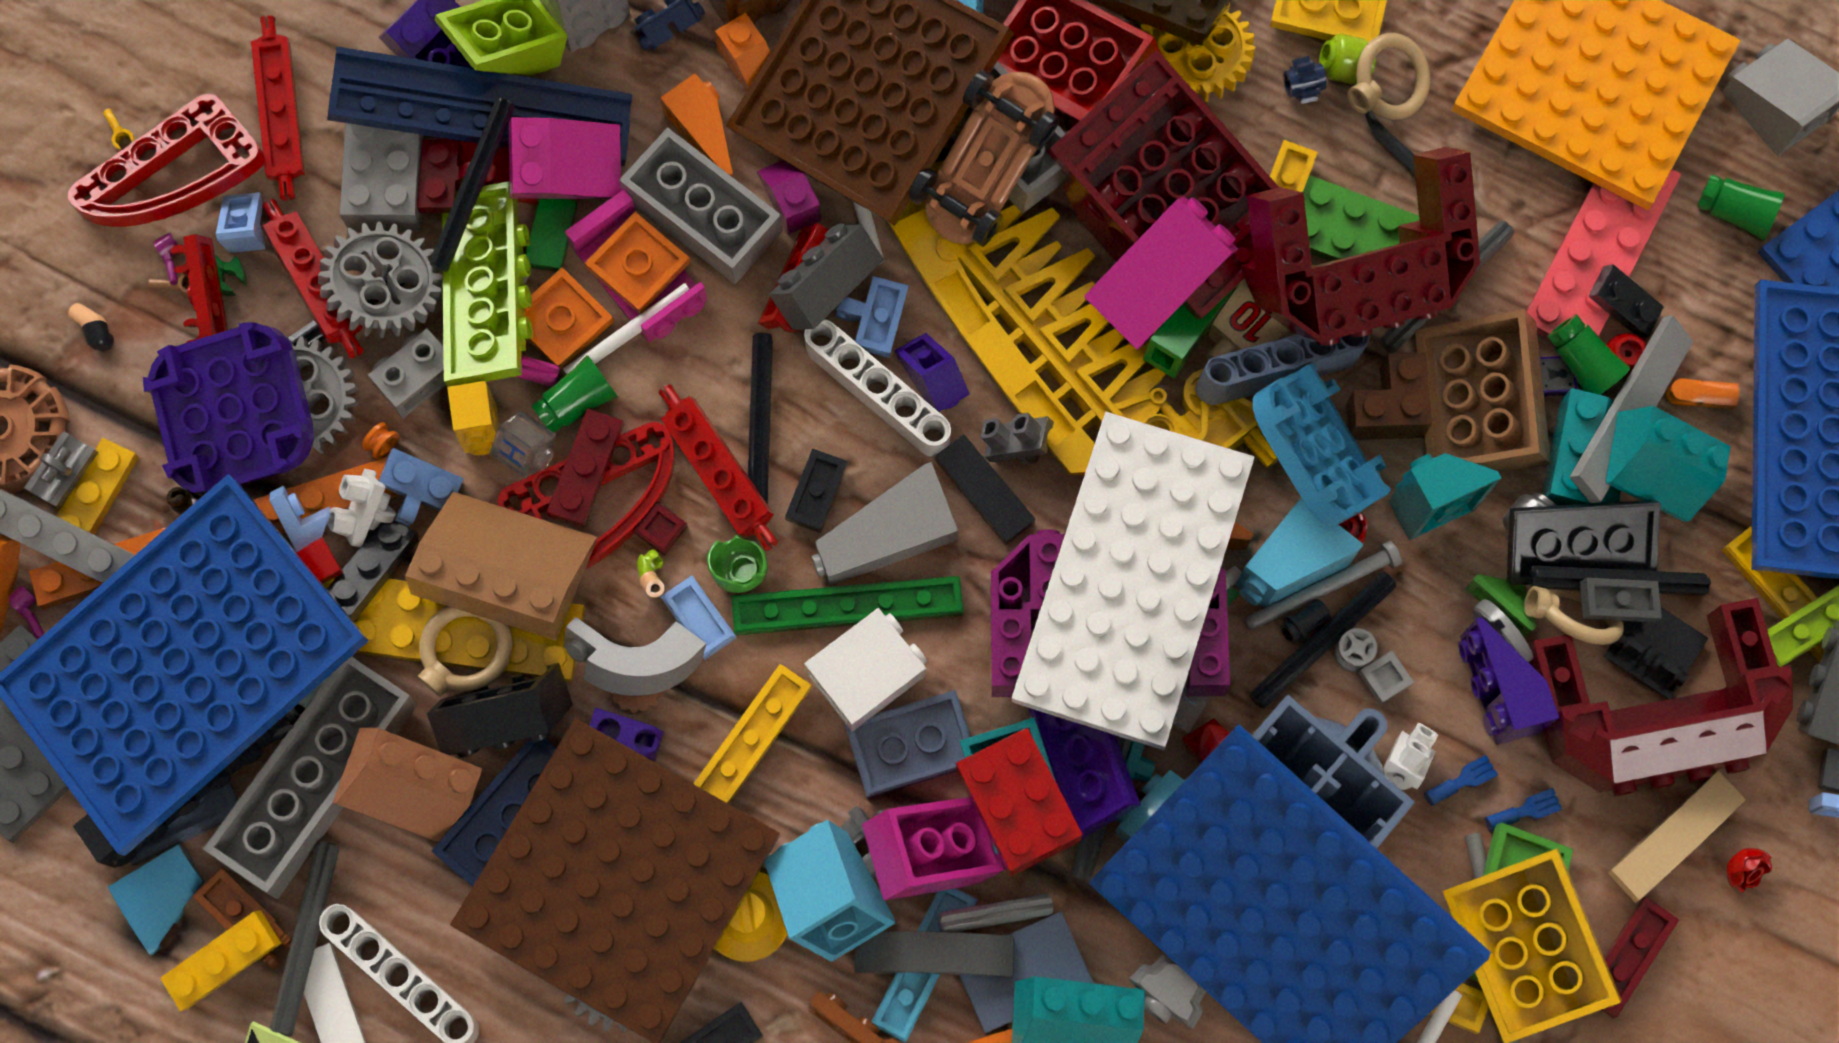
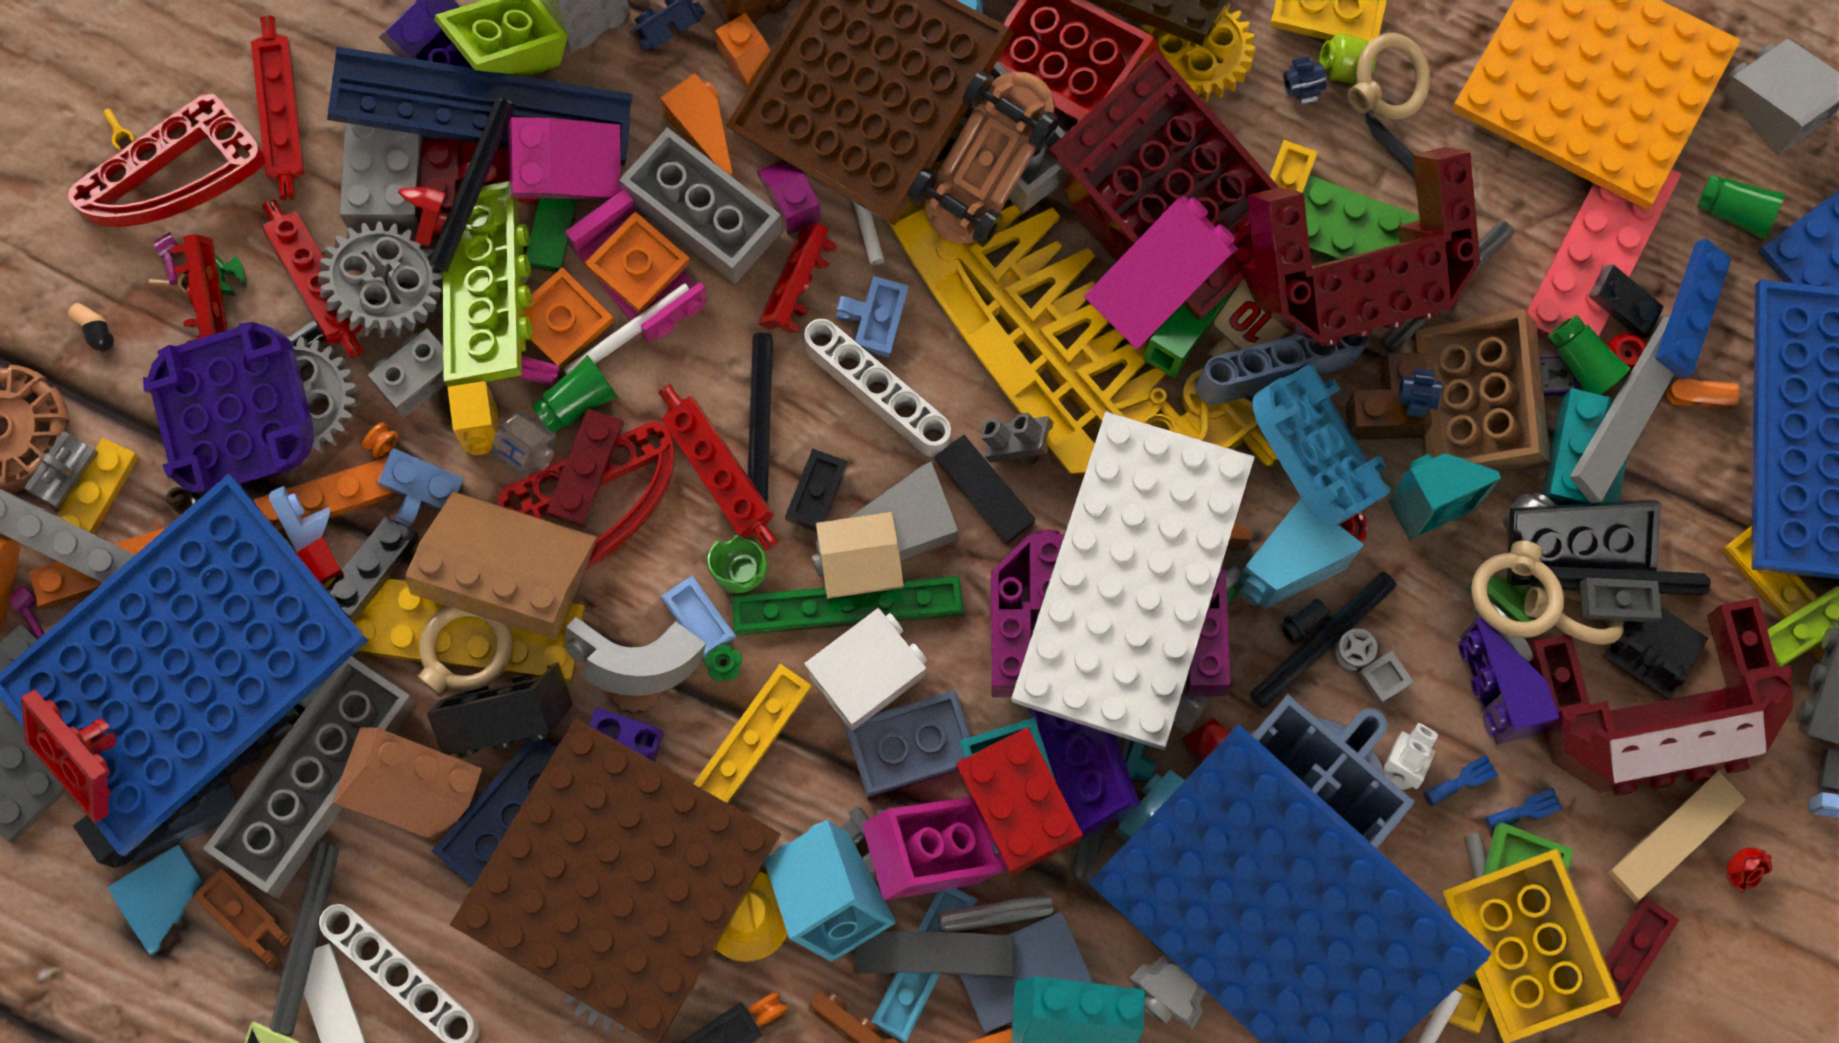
yellow plate [160,910,281,1012] -> none
light blue slope [216,192,266,253] -> none
white hips [327,468,396,547] -> none
dark red tile [634,502,688,556] -> none
arm [636,550,664,598] -> none
dark grey brick [769,223,884,330] -> none
dark purple slope [894,333,970,412] -> none
light grey bar [1245,541,1402,630] -> none
teal slope [1605,406,1731,522] -> none
none -> red plate [21,689,117,823]
none -> red plate [398,187,448,246]
none -> green plate [704,644,743,682]
none -> orange bush [748,991,789,1027]
none -> tan slope [816,512,904,599]
none -> dark blue gear [1398,368,1442,418]
none -> tan piece [1471,541,1564,637]
none -> blue plate [1655,238,1732,379]

